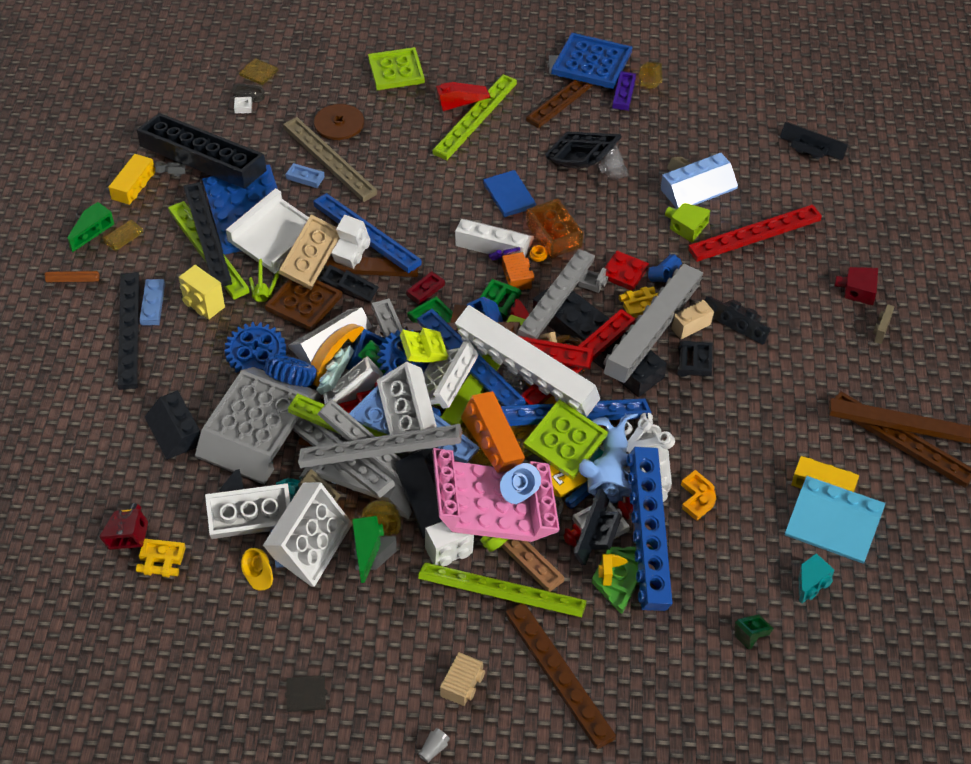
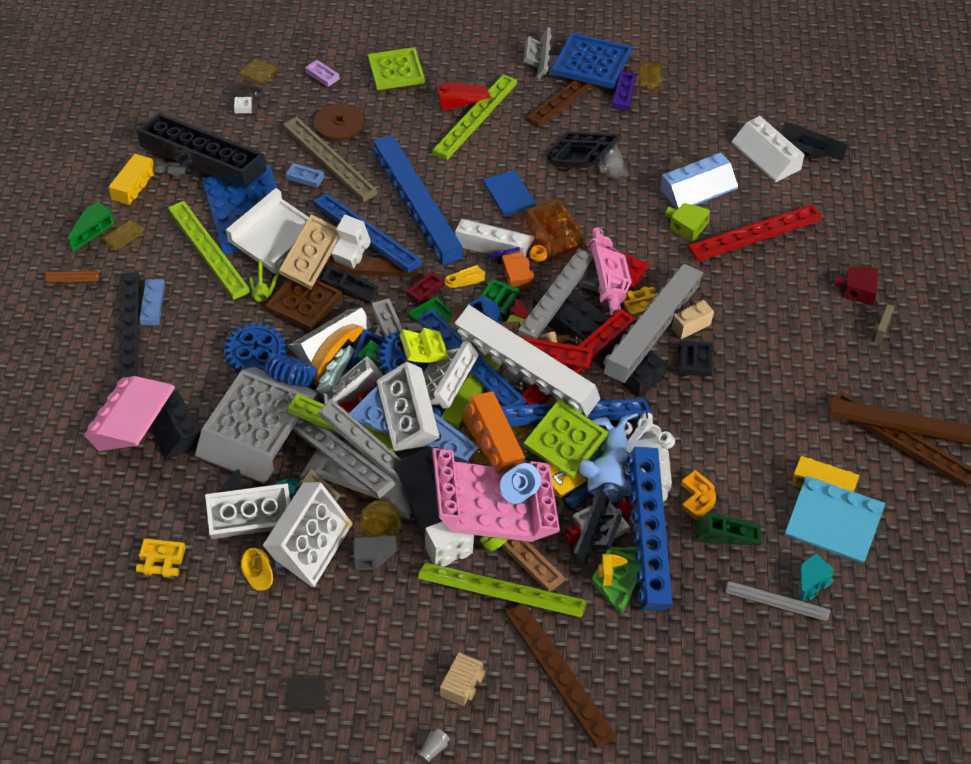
dark red torso [99,503,148,550] -> none
light yellow brick [179,265,225,319] -> none
black plate [183,182,232,287] -> none
light grey plate [298,424,462,468] -> none
green slope [352,516,384,583] -> none
blue piece [648,254,682,283] -> none
black bracket [705,296,771,345] -> none
dark green slope [734,614,774,650] -> none
none -> bright pink slope [84,376,175,451]
none -> lavender plate [305,60,340,87]
none -> blue brick [372,135,463,265]
none -> yellow piece [444,265,485,288]
none -> light grey bracket [523,27,552,79]
none -> bright pink plate [588,228,632,316]
none -> dark green slope [695,512,761,546]
none -> light grey axle [726,581,830,621]
none -> white slope [731,116,804,183]

